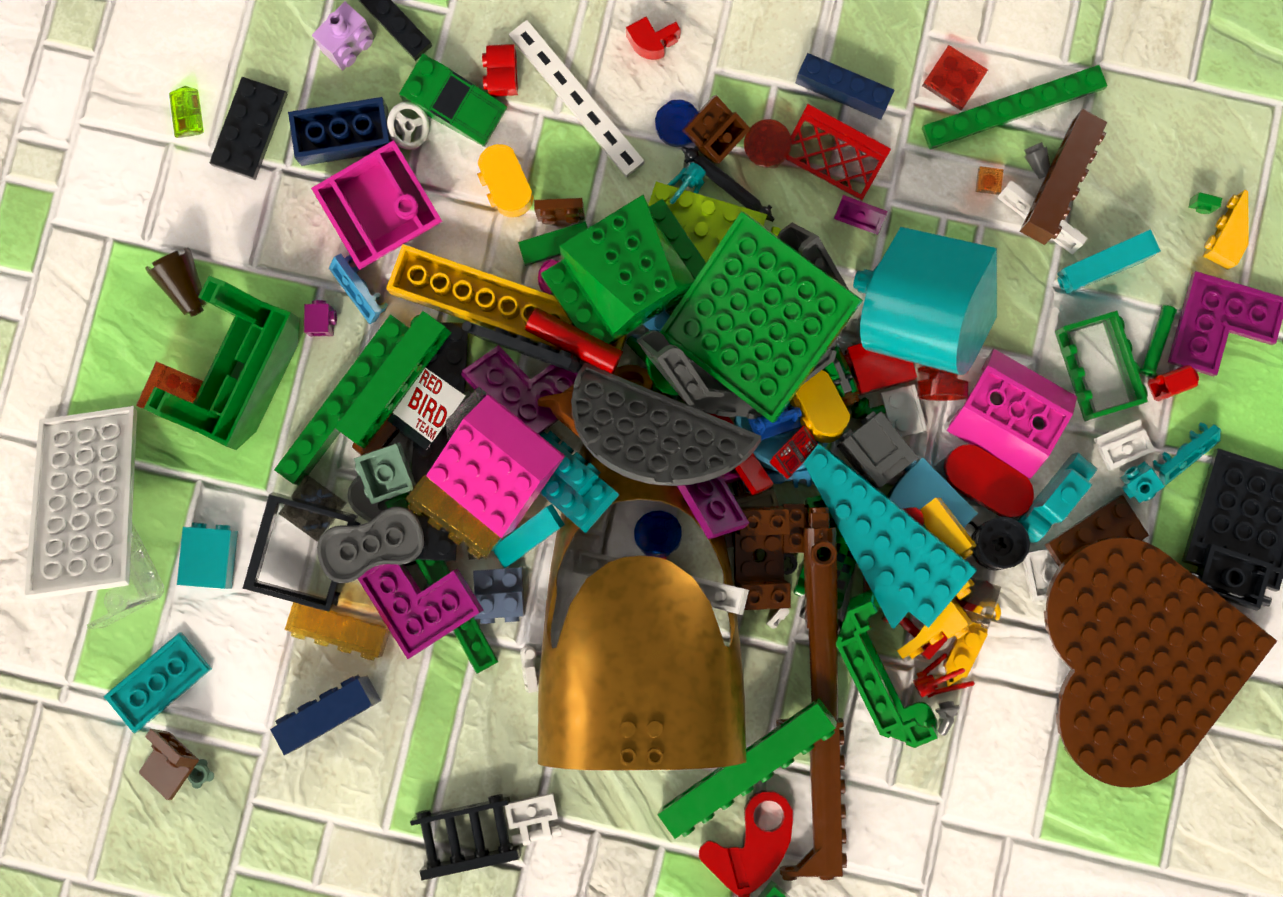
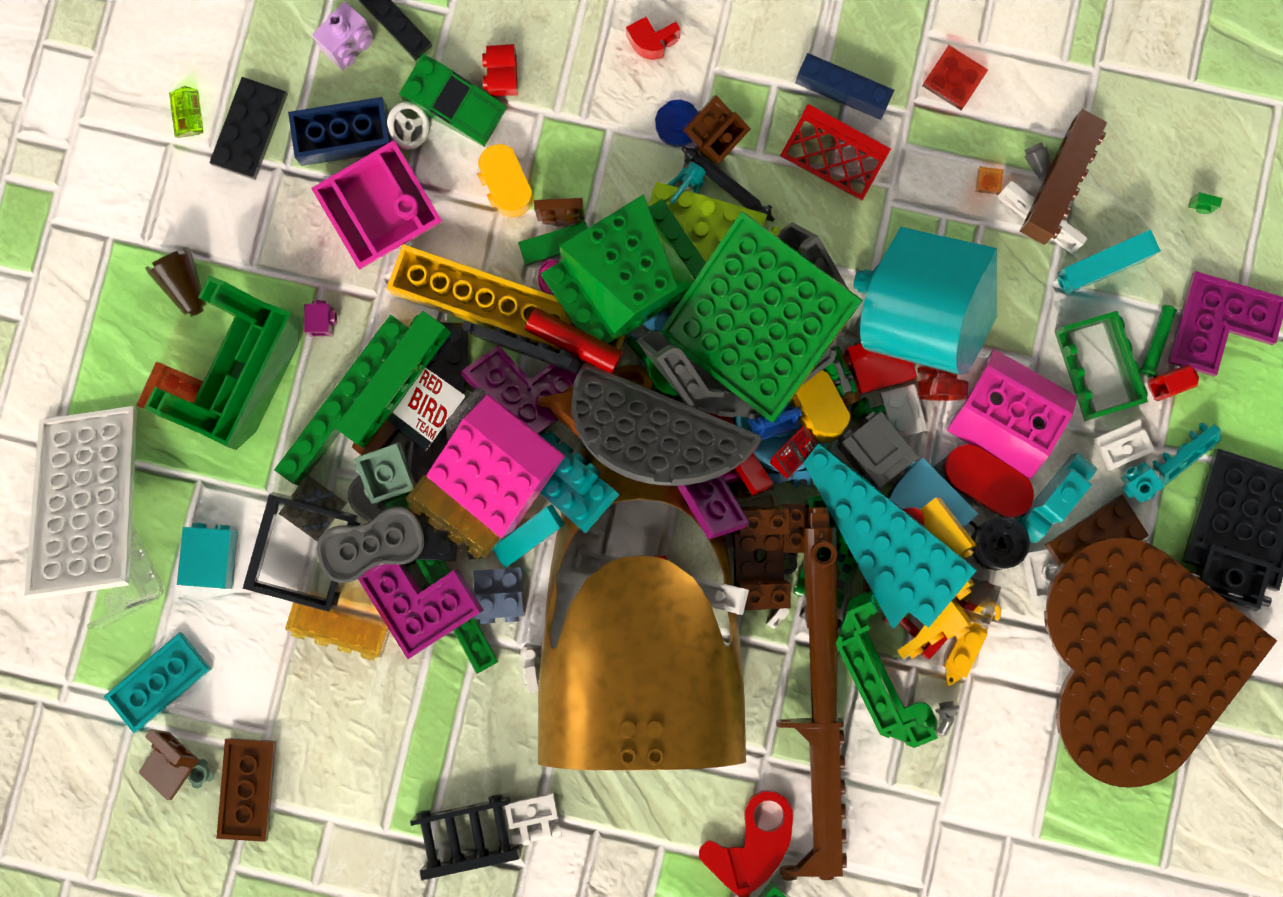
dark blue brick [270,674,381,755] -> none
dark azure plate [329,254,388,325] -> none
white tile [509,20,645,178] -> none
clear blue tile [634,510,682,558] -> none
green brick [657,698,837,839] -> none
clear red tile [744,119,792,169] -> none
magenta plate [834,195,888,235] -> none
red plant [913,653,975,698] -> none
green plate [922,65,1108,150] -> none
yellow slope [1203,190,1249,270] -> none
none -> reddish brown plate [216,738,276,842]

